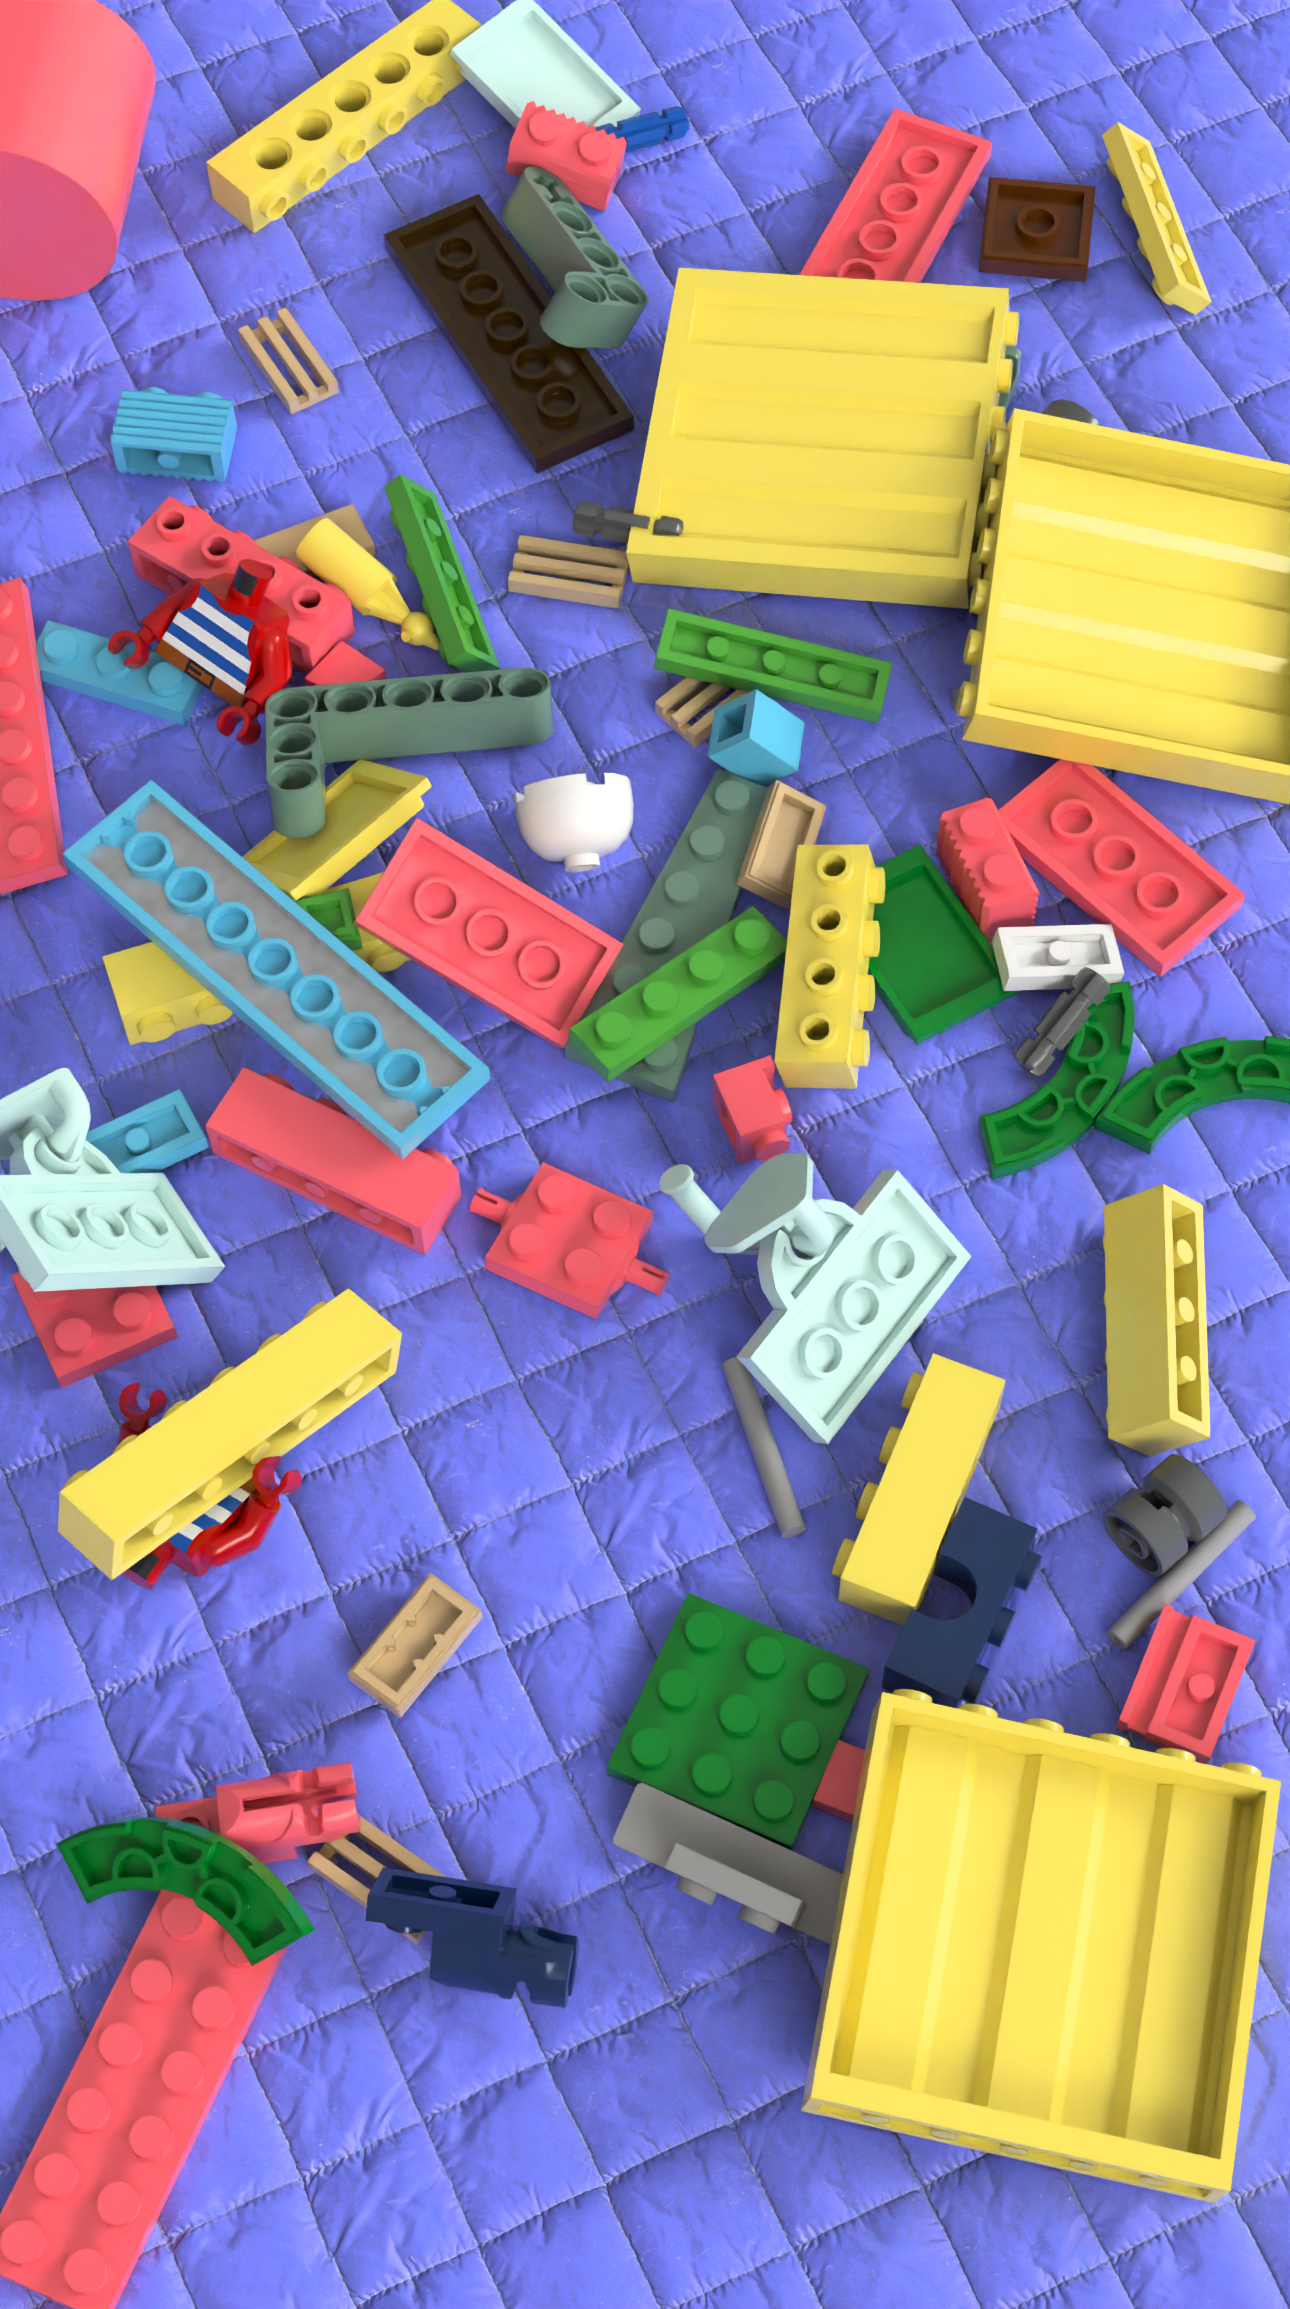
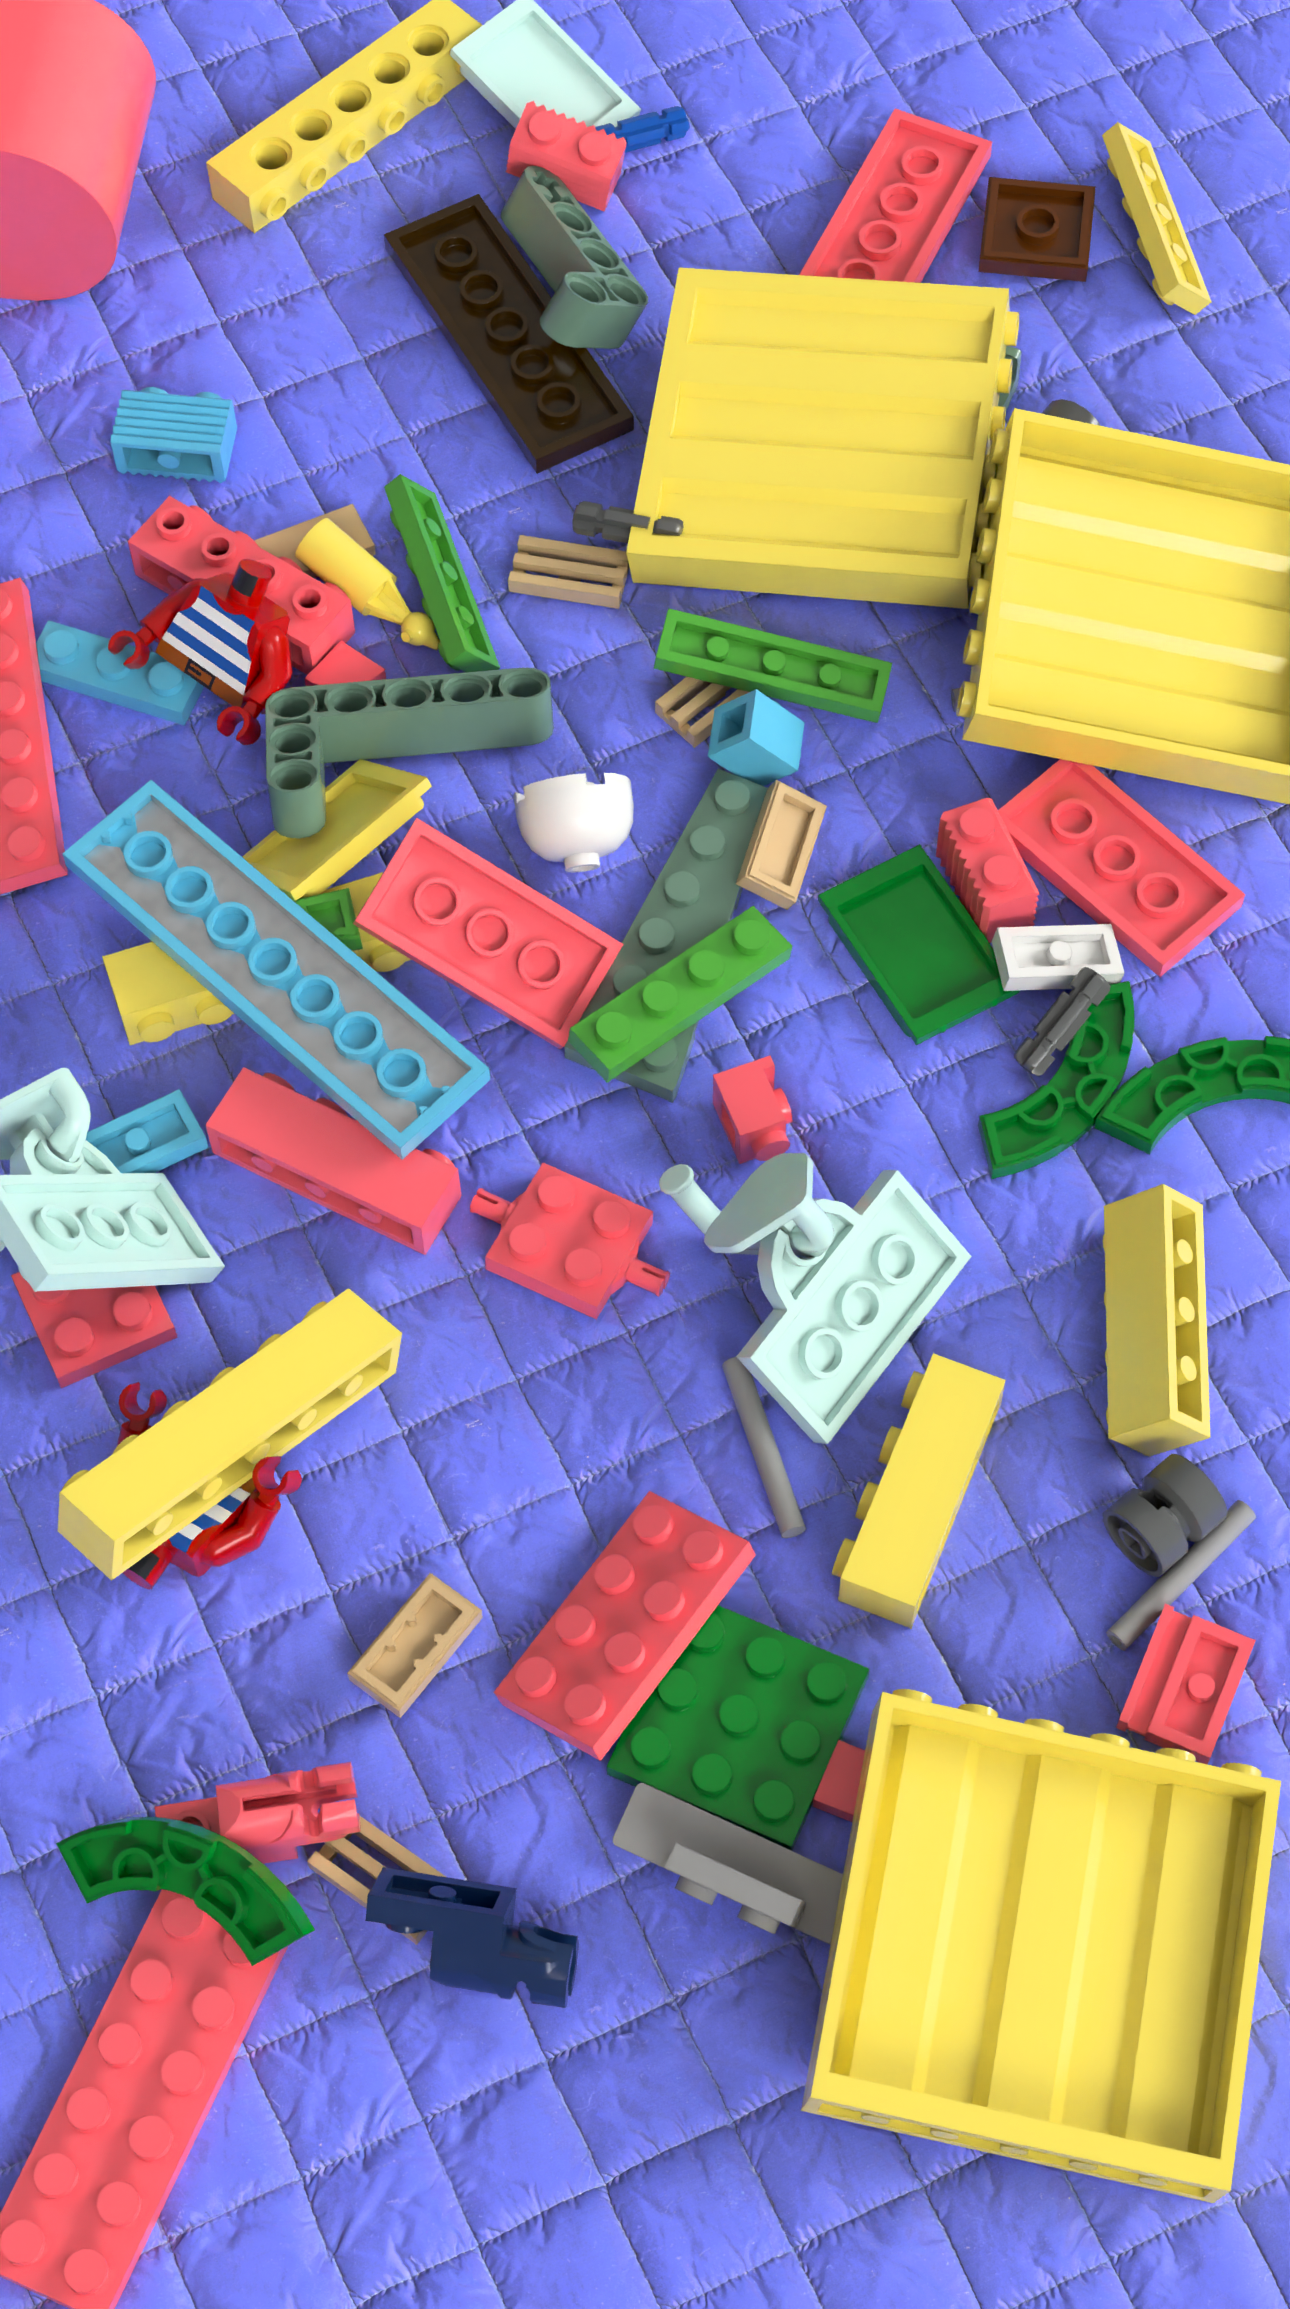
tan tile [238,307,339,415] -> none
light yellow brick [774,844,885,1089] -> none
dark blue arch [882,1497,1042,1709] -> none
none -> coral plate [494,1491,756,1761]

